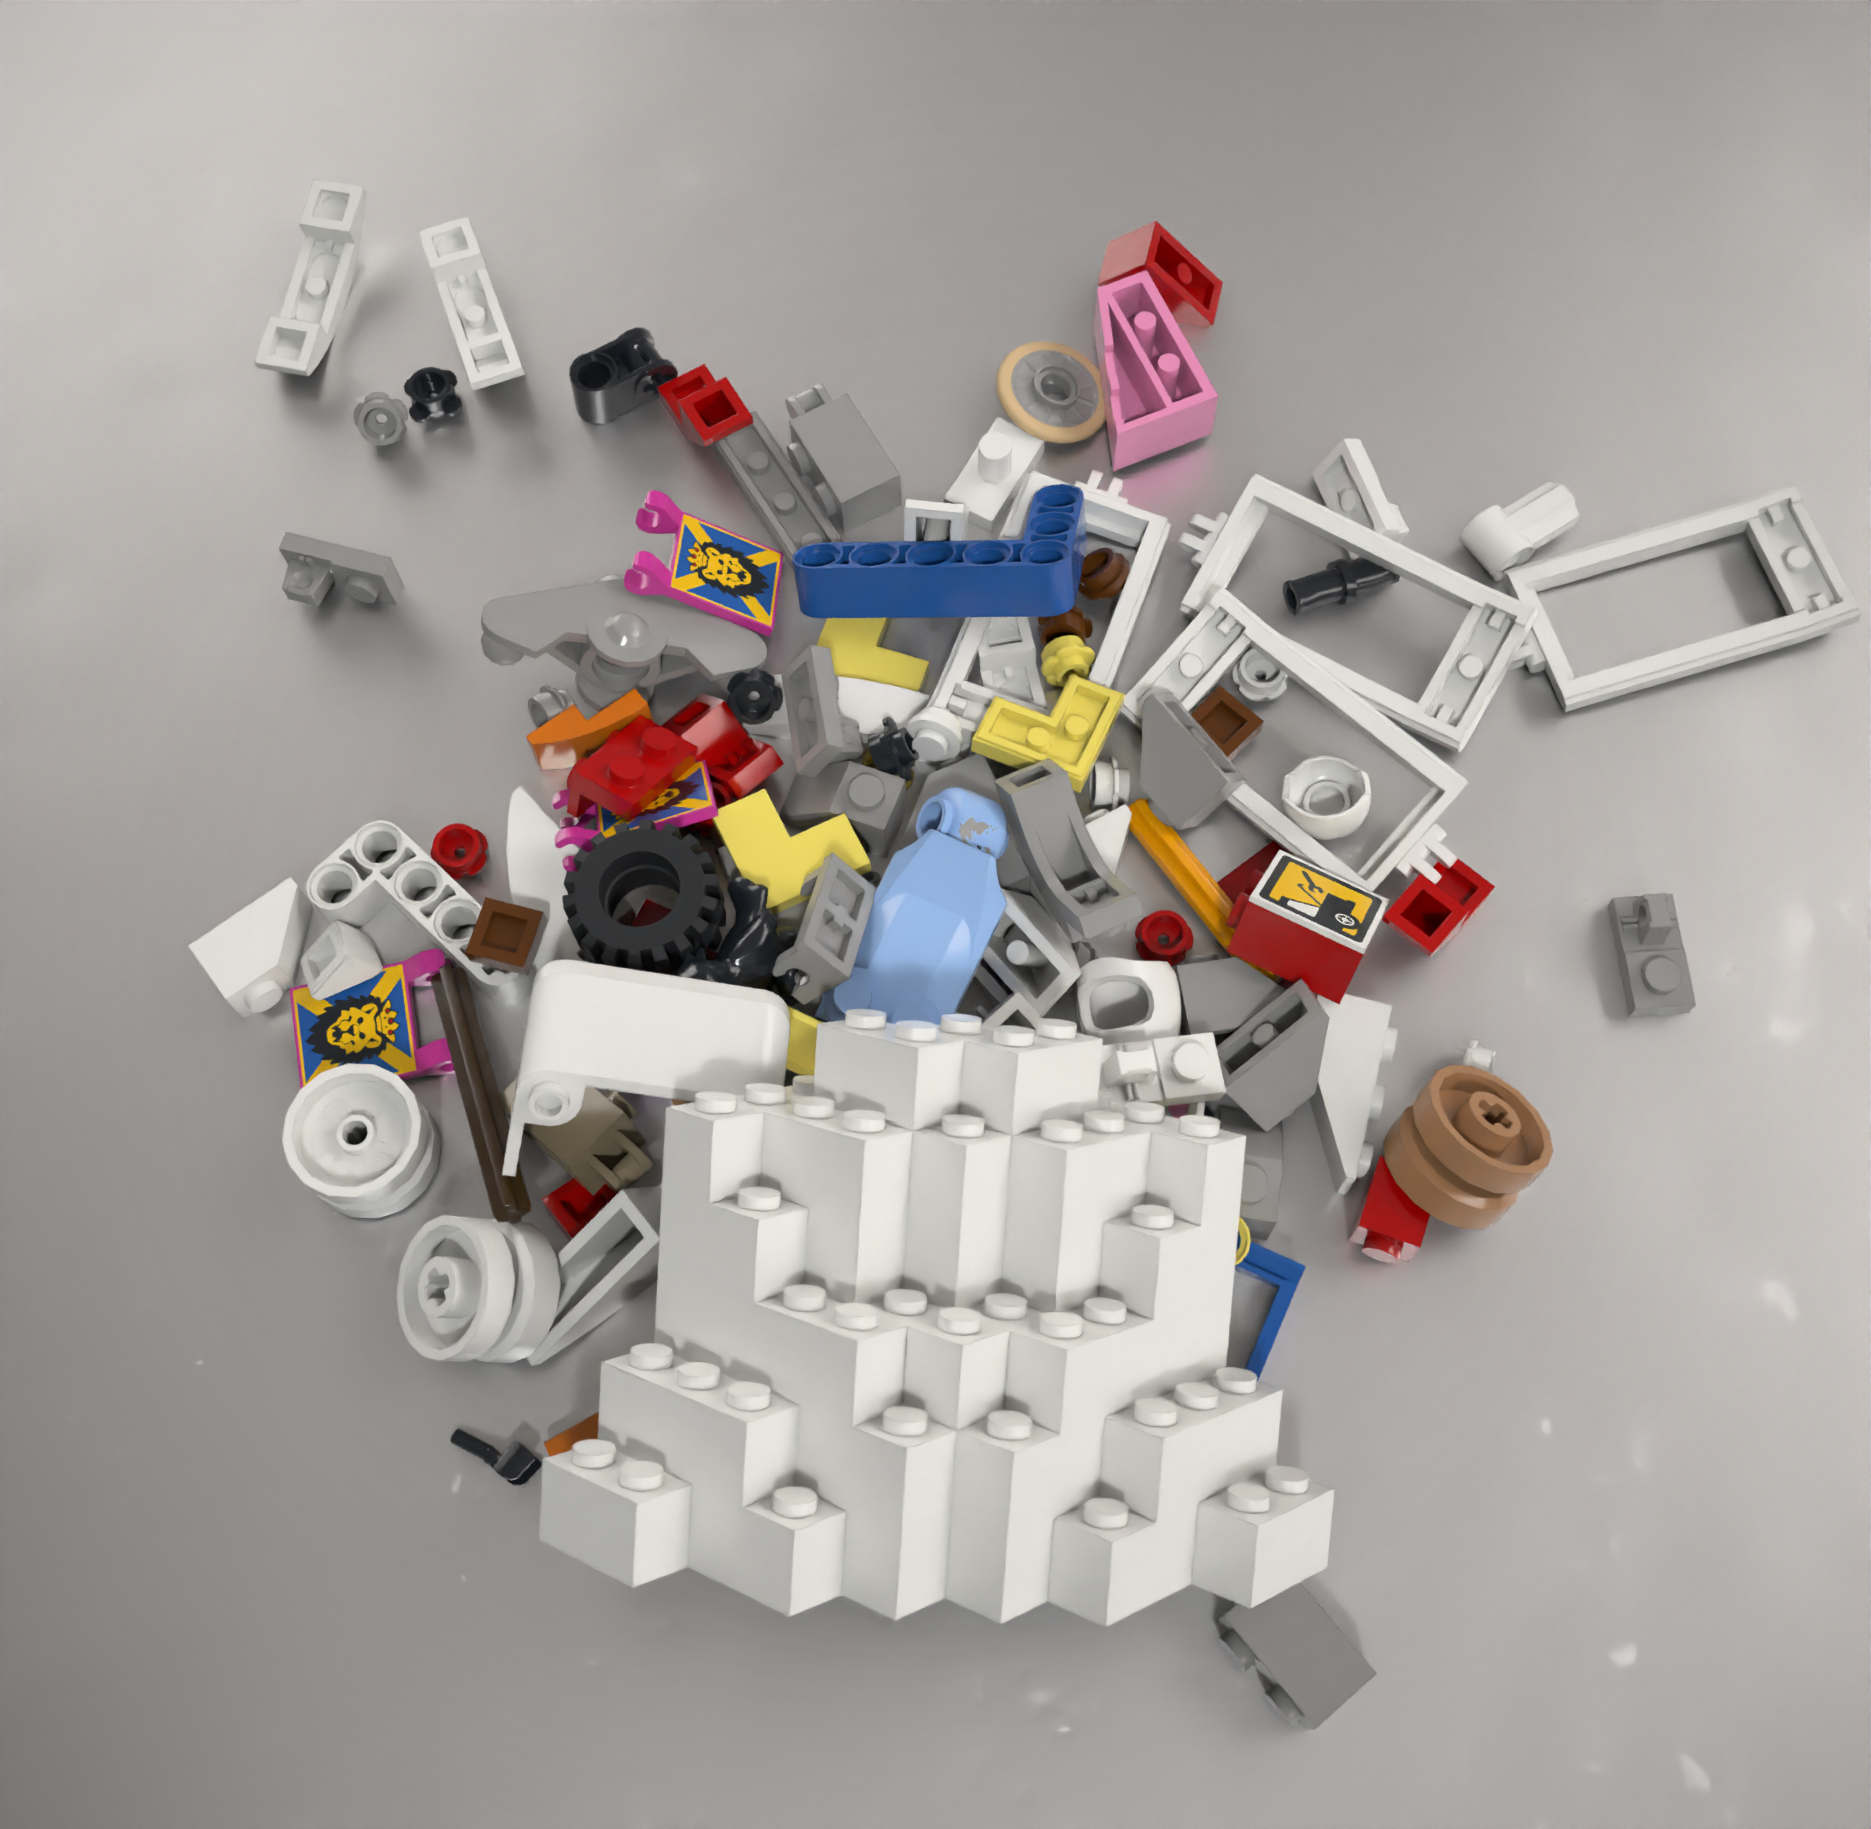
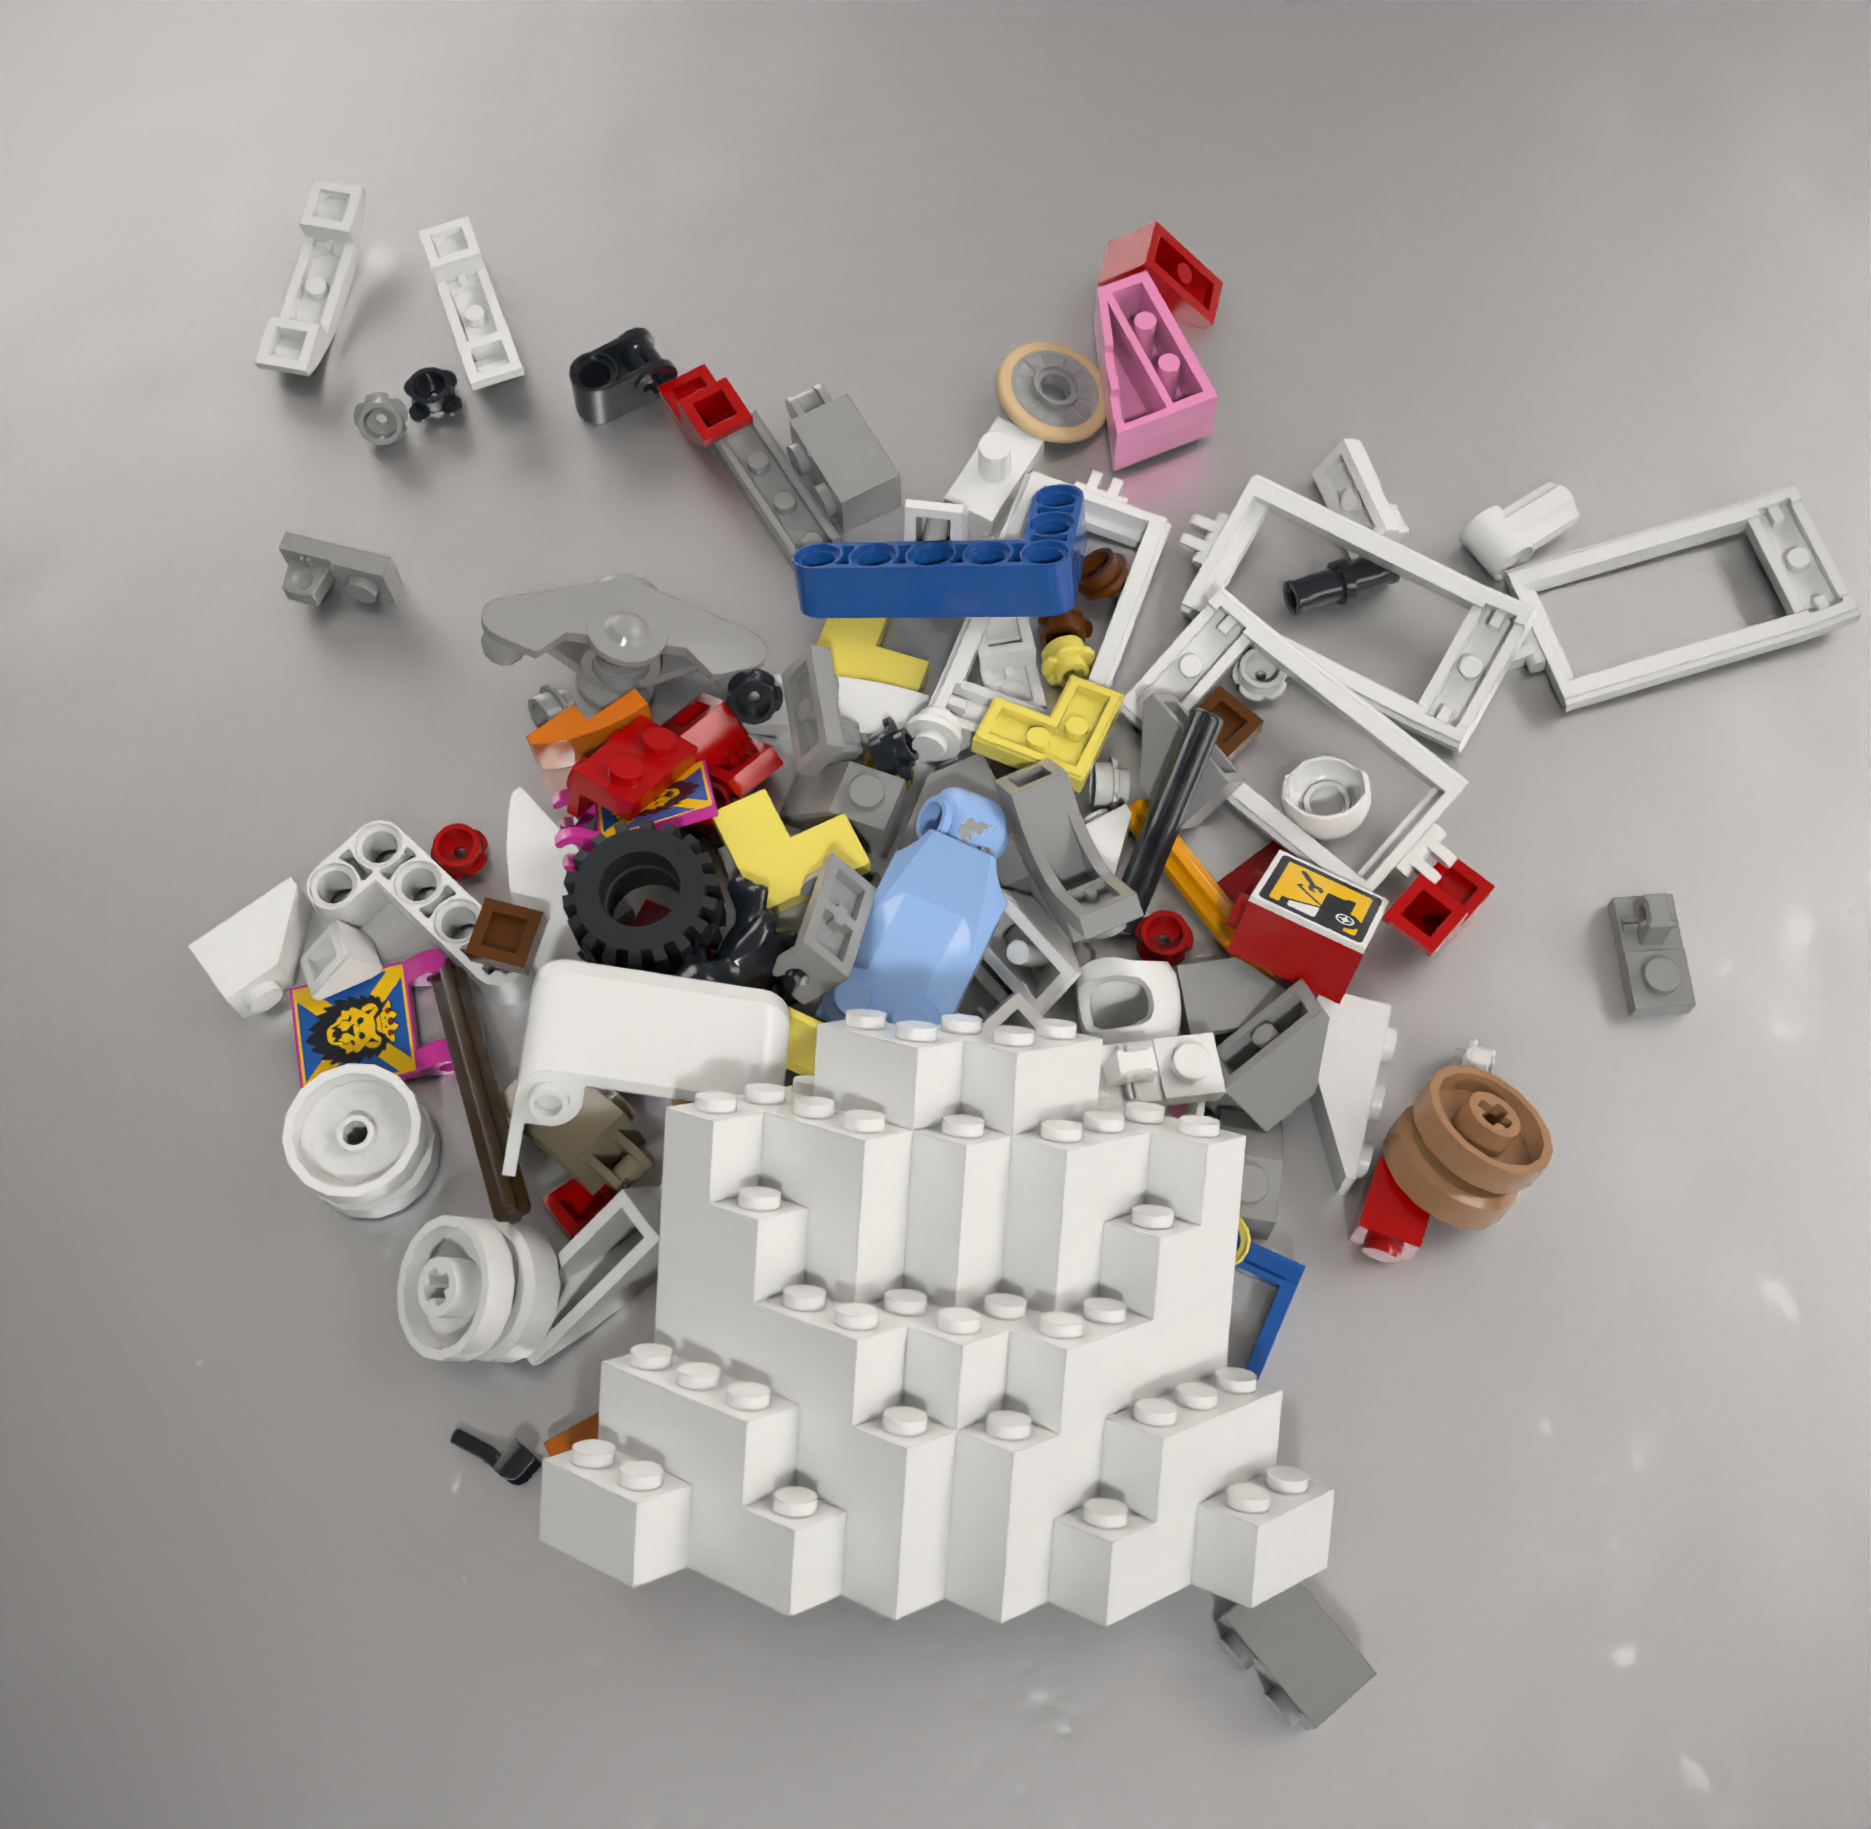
flag [623,490,784,637] -> none
none -> black axle [1120,708,1223,935]

